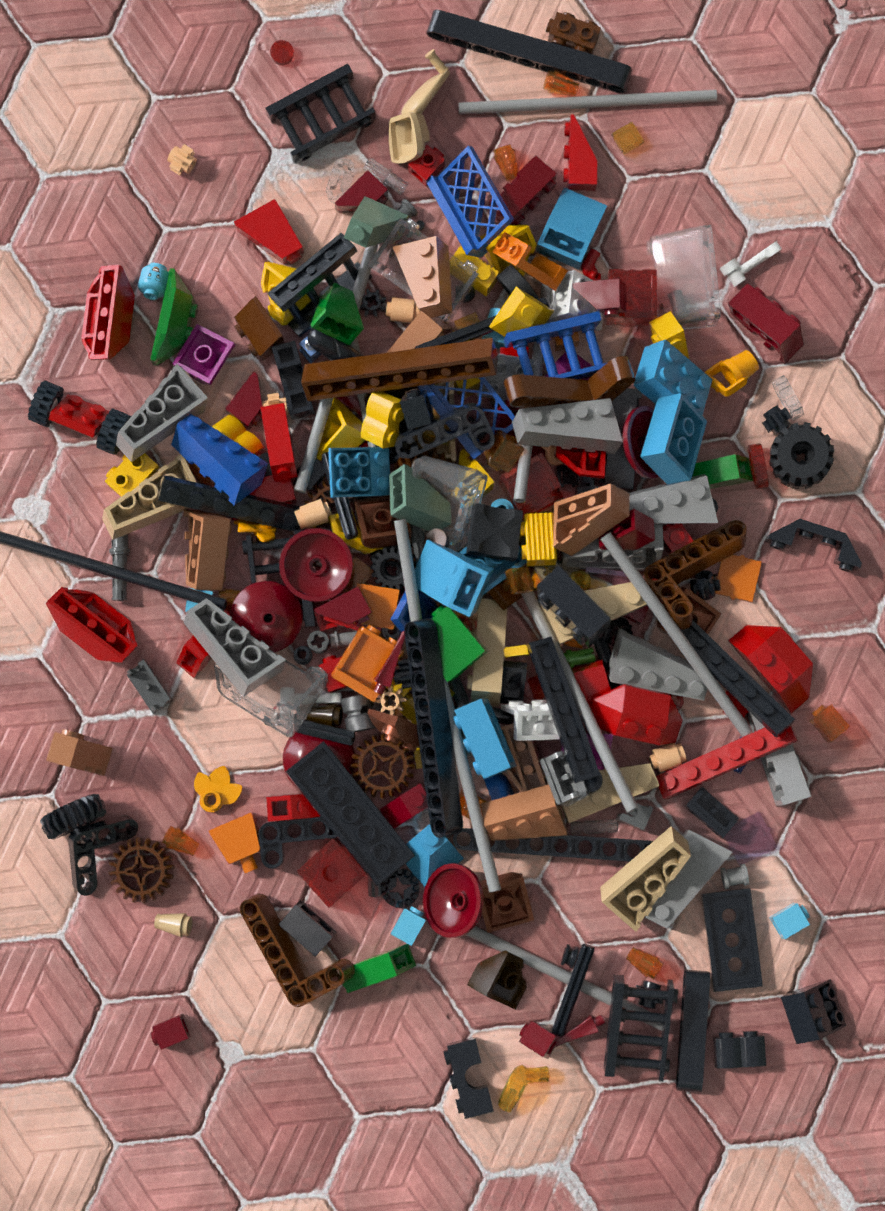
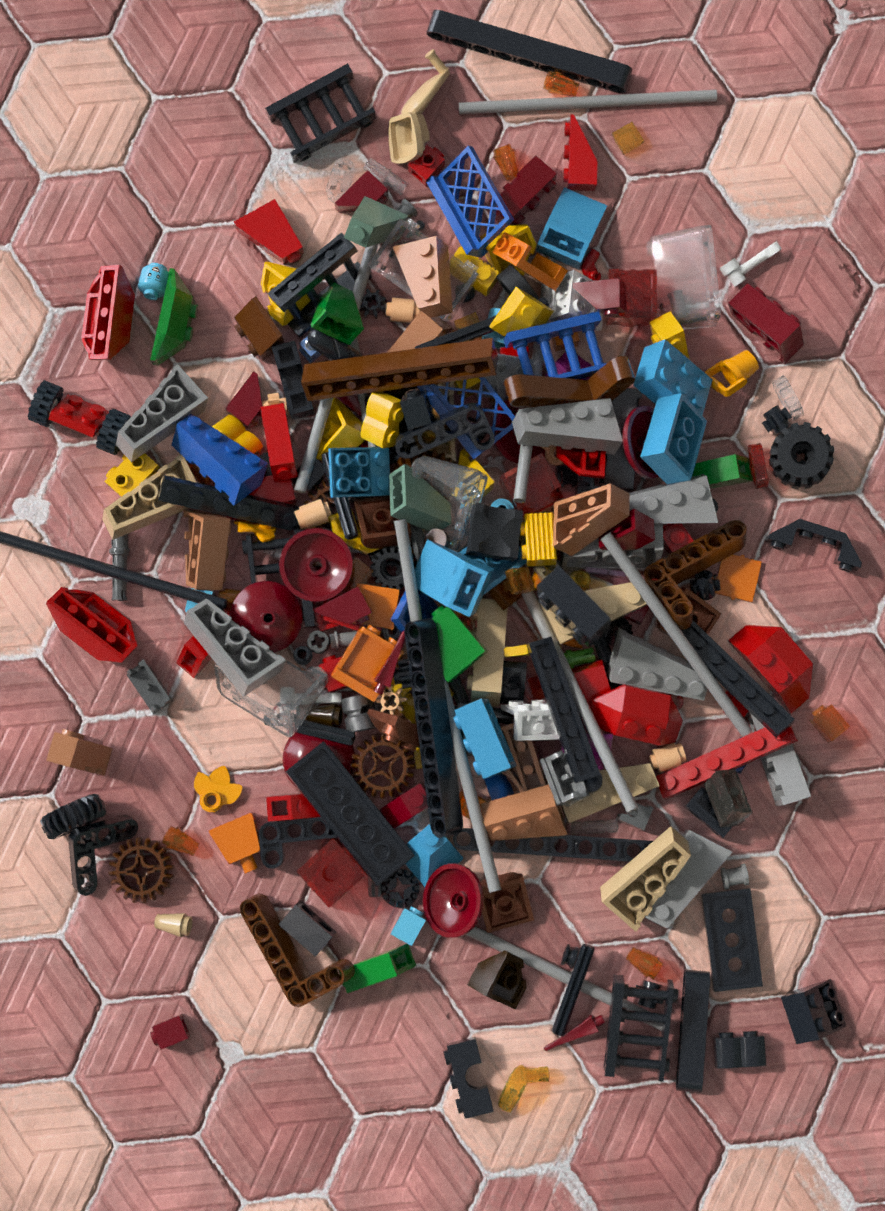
light nougat gear [167,144,197,175] -> none
magenta slope [173,324,236,385] -> none
clear red tile [270,40,294,65] -> none
clear orange brick [484,429,525,473] -> none
dark red brick [519,1021,560,1059] -> none
reddish brown brick [546,12,601,54] -> none
piece [725,812,777,866] -> none
medium azure brick [769,903,810,939] -> none
none -> clear smoke brick [704,769,753,828]

